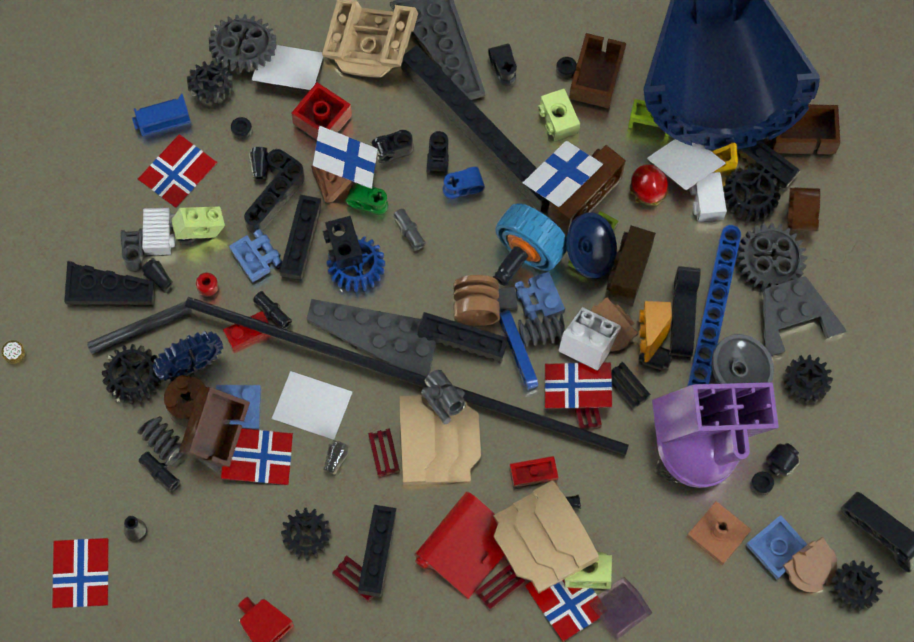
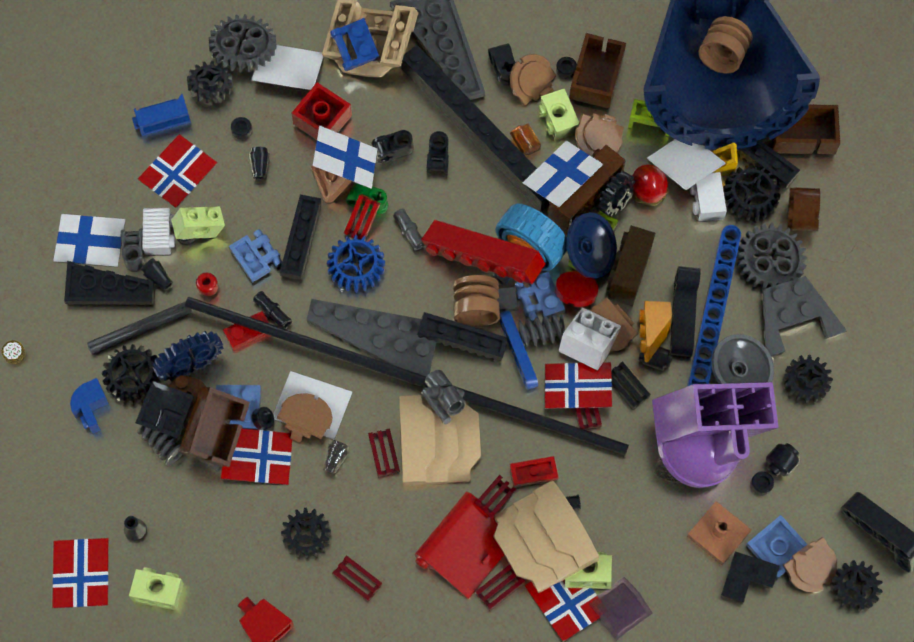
black pin [139,451,180,491] -> none
black beam [244,149,305,233] -> none
black brick [323,216,363,269] -> none
black gear [358,505,397,597] -> none
blue piece [442,167,485,199] -> none
none -> sticker [53,214,125,267]
none -> blue brick [70,378,109,434]
none -> yellowish green brick [129,568,184,610]
none -> black plate [135,381,195,439]
none -> black tile [252,407,274,430]
none -> medium nougat piece [277,393,333,443]
none -> blue plate [330,18,380,71]
none -> red tile [344,194,381,240]
none -> red brick [421,220,546,284]
none -> dark red tile [475,475,517,518]
none -> medium nougat piece [510,54,556,106]
none -> clear orange piece [510,123,541,155]
none -> red tile [555,271,598,307]
none -> medium nougat piece [575,114,624,156]
none -> black gear [598,171,635,217]
none -> medium nougat wheel [698,16,753,73]
none -> black plate [721,551,780,603]

